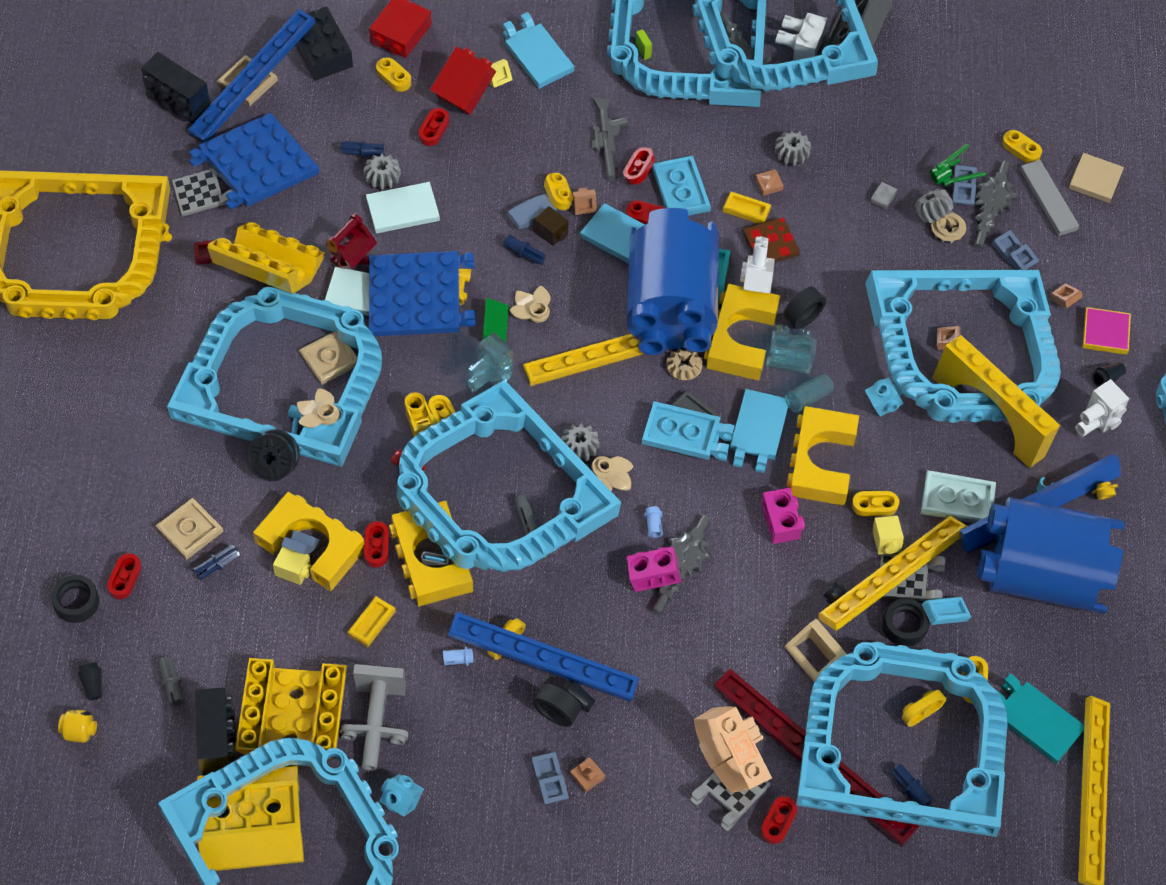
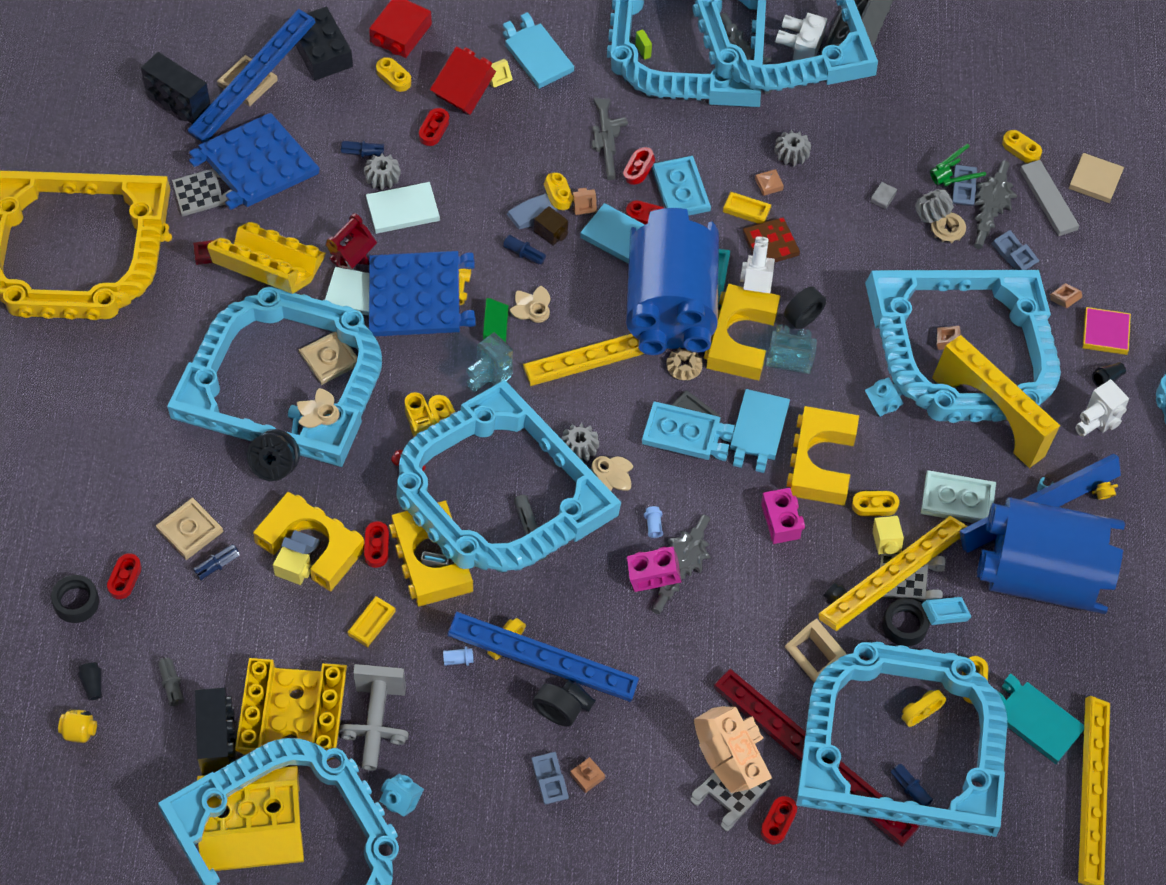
clear light blue pin [785,373,834,413] -> none

